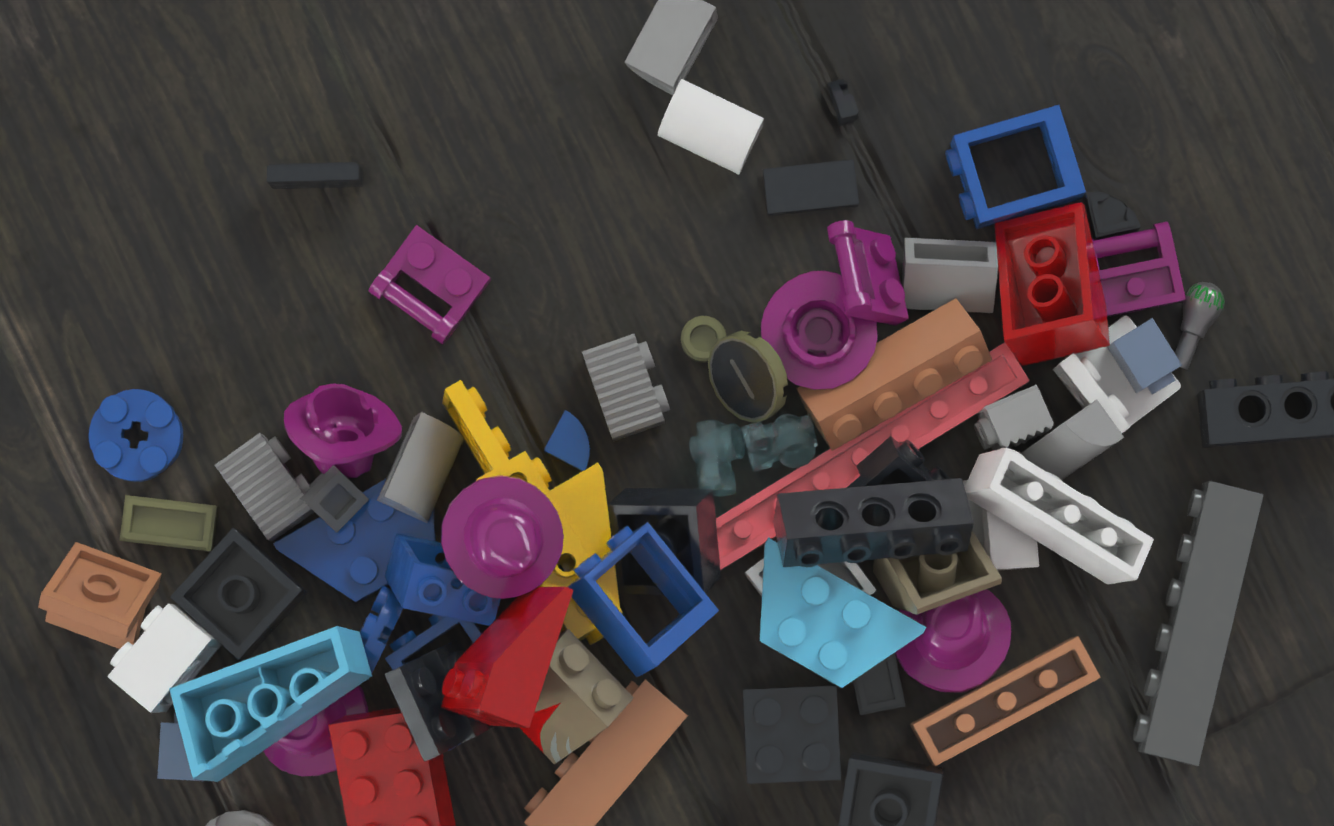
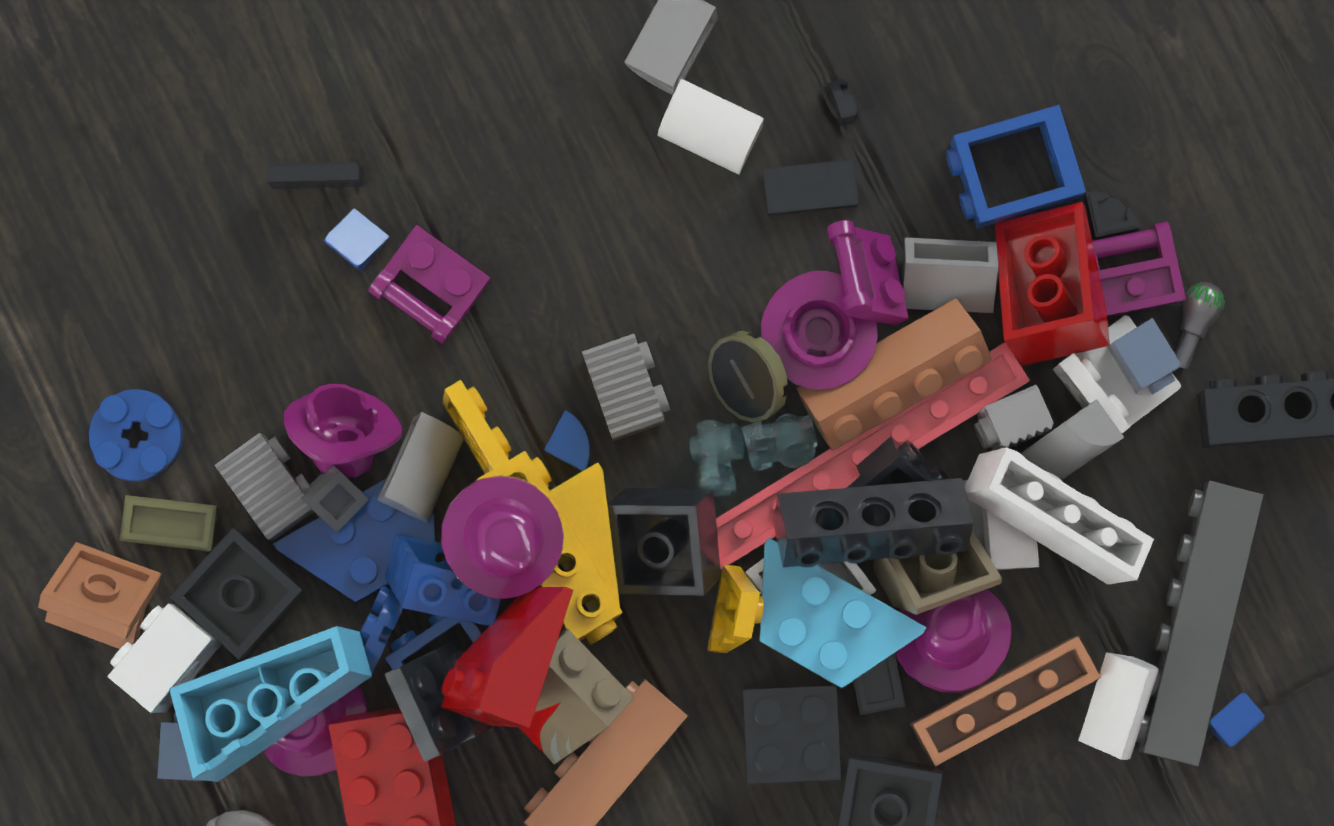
blue window [568,522,719,677] -> none
olive tile [681,316,726,363] -> none
none -> slope [323,208,390,272]
none -> yellow wing [707,565,764,653]
none -> white brick [1078,652,1159,760]
none -> blue slope [1209,692,1265,747]

